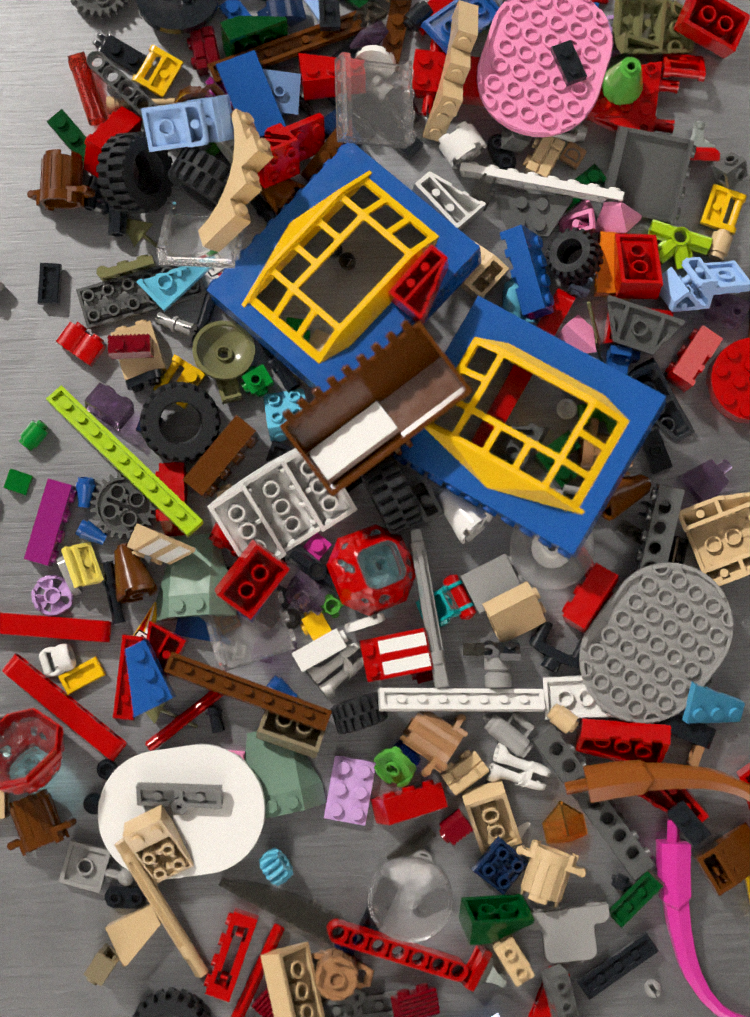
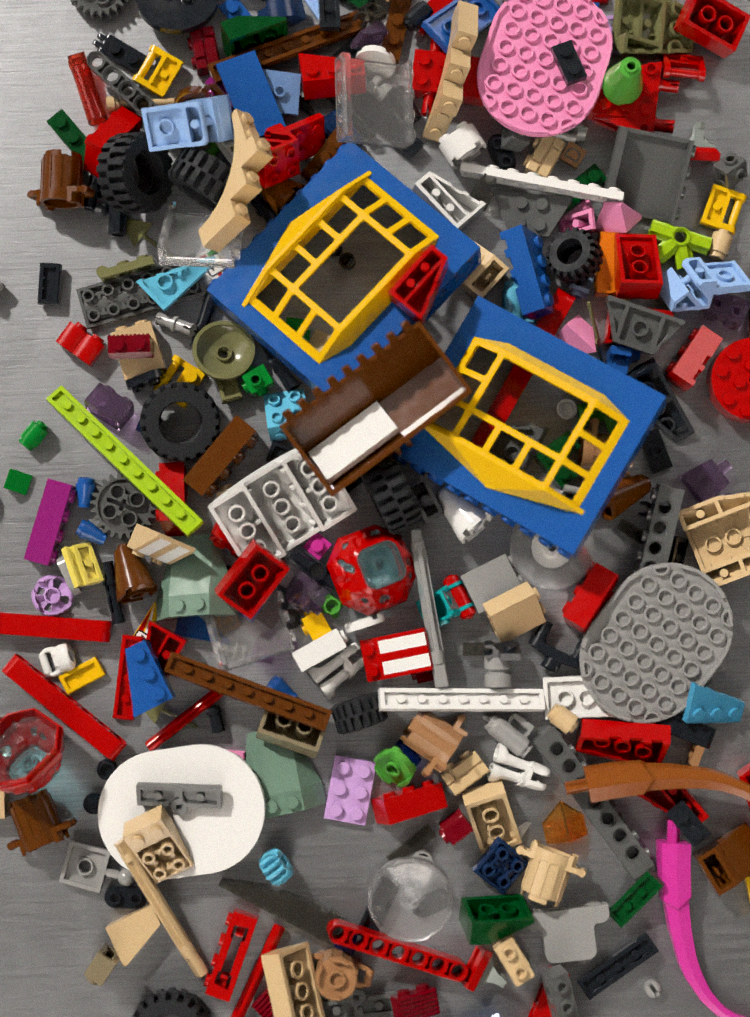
black plate [611,873,632,892] -> none

